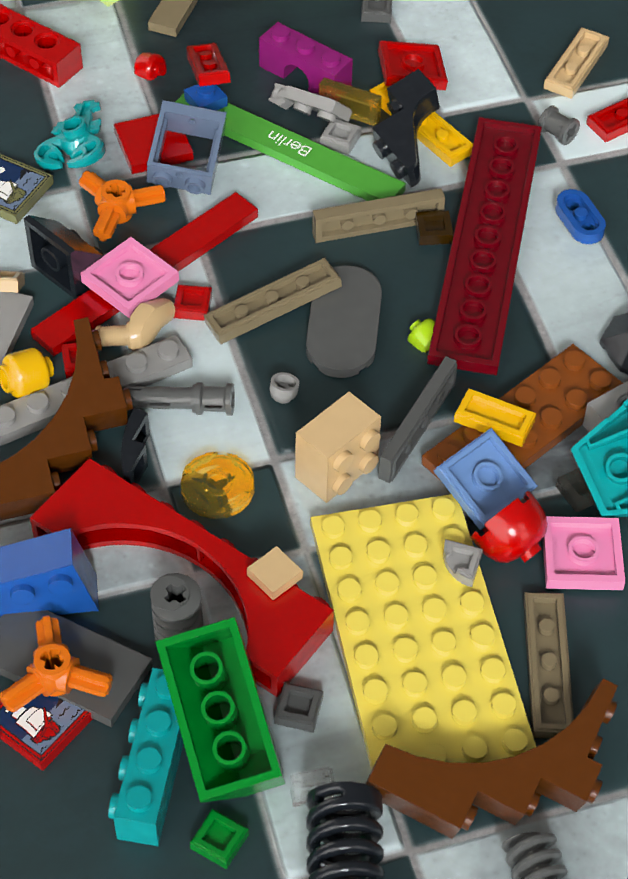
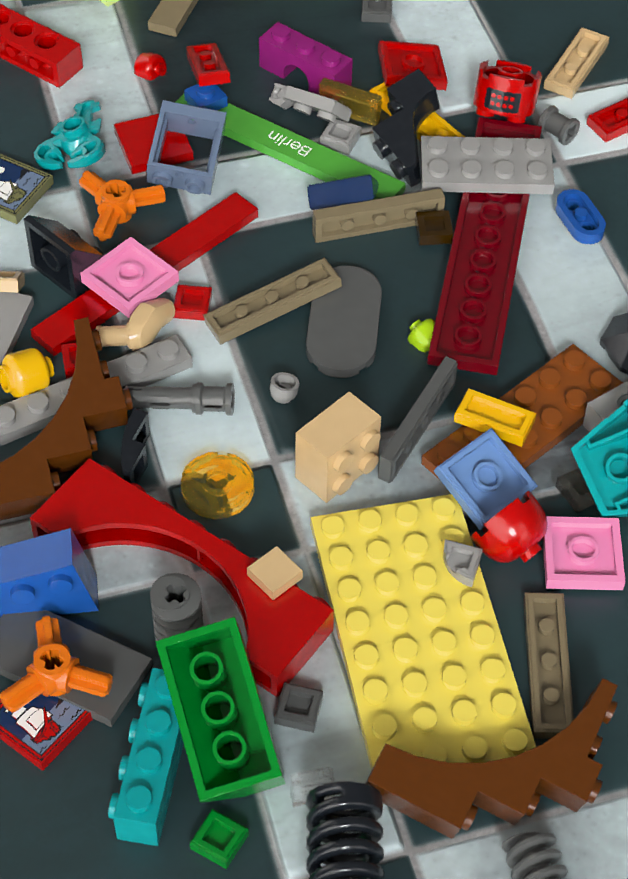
none -> dark blue slope [307,174,379,210]
none -> light grey plate [420,136,555,194]
none -> red brick [473,60,542,123]

